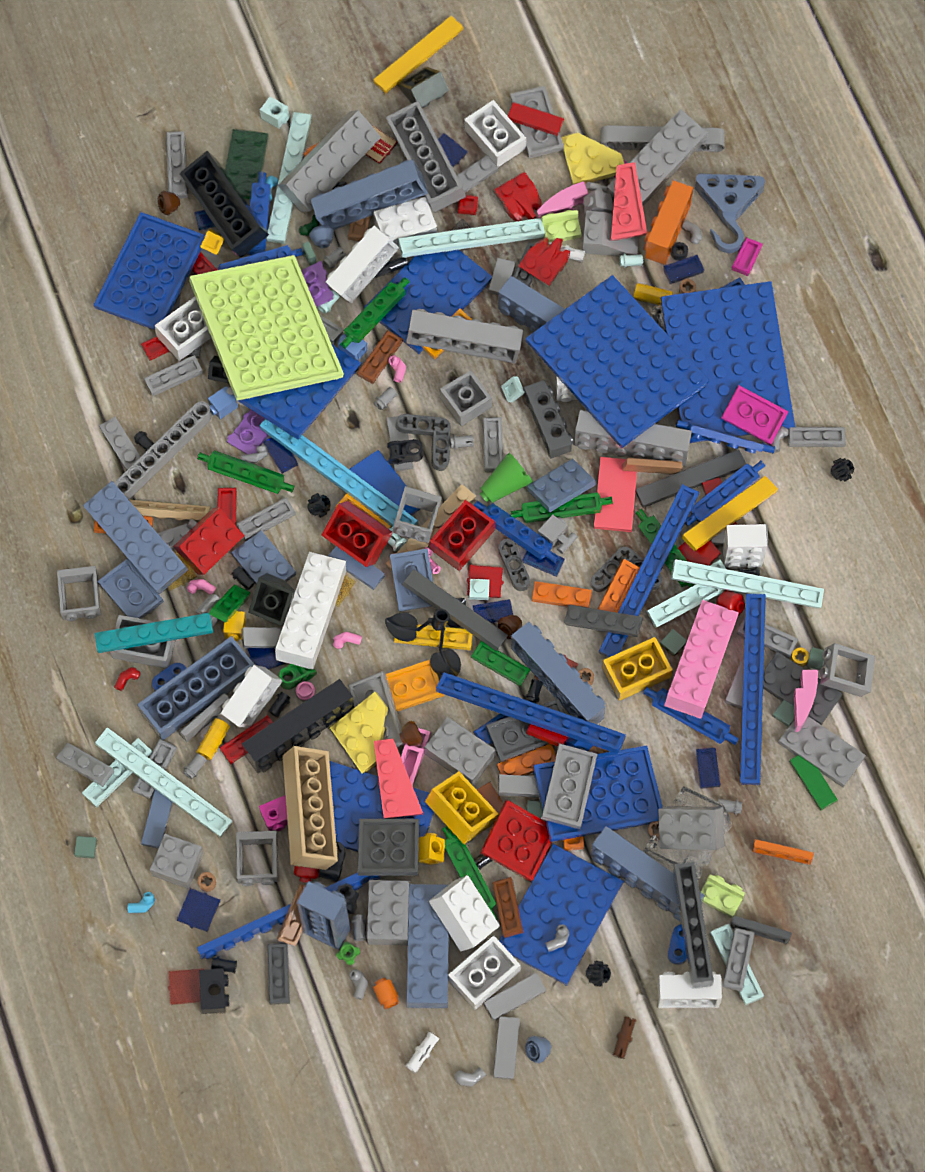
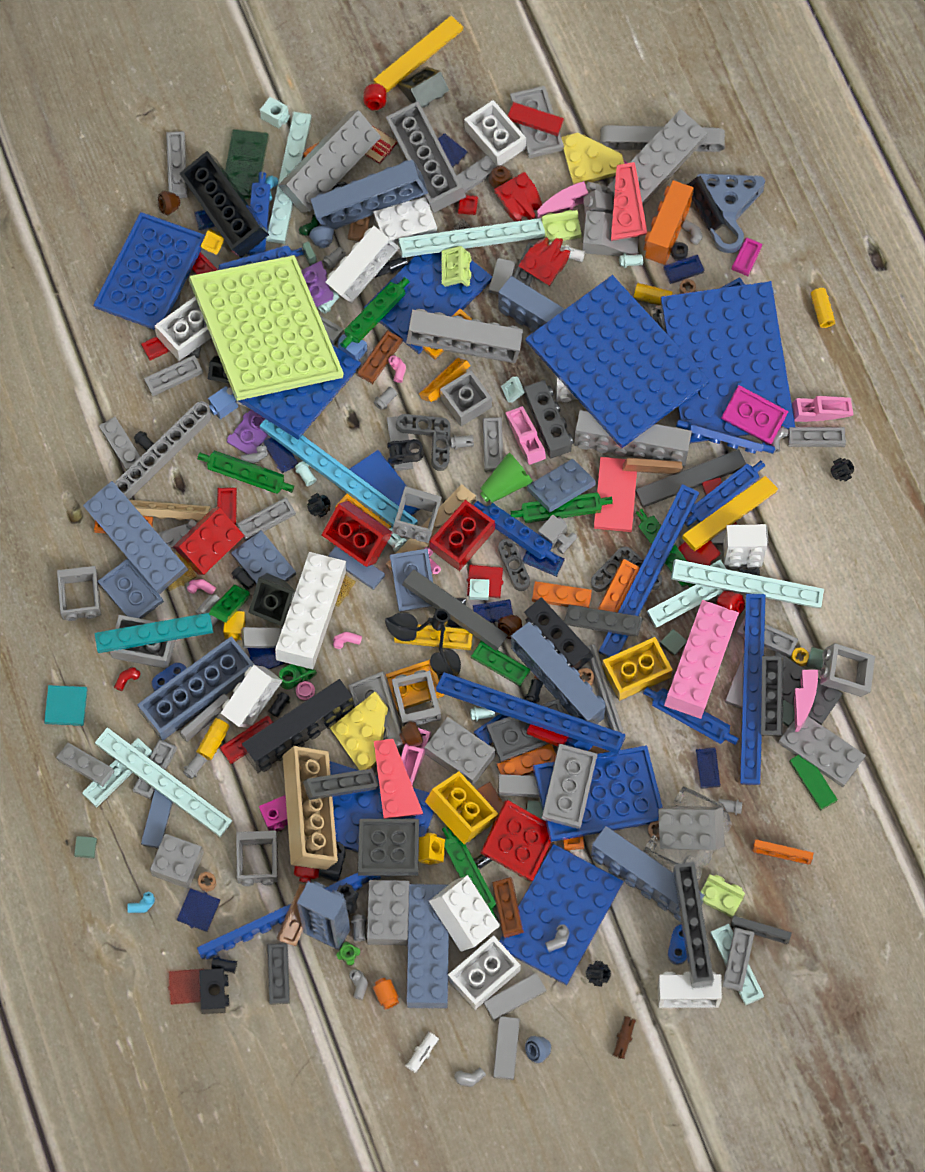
none -> teal tile [44,685,88,726]
none -> light aqua pin [295,461,317,486]
none -> dark grey plate [303,768,379,800]
none -> red head [363,83,387,110]
none -> light grey window [392,670,441,726]
none -> light orange plate [419,358,470,402]
none -> yellowish green bracket [442,246,471,287]
none -> light aqua pin [470,706,495,722]
none -> reddish brown cone [488,166,513,188]
none -> bright pink slope [506,406,546,465]
none -> black brick [524,597,594,671]
none -> light grey axle [587,644,623,733]
none -> black tile [687,176,726,232]
none -> dark grey brick [761,656,784,736]
none -> bright pink slope [792,396,853,422]
none -> yellow axle [810,288,835,328]

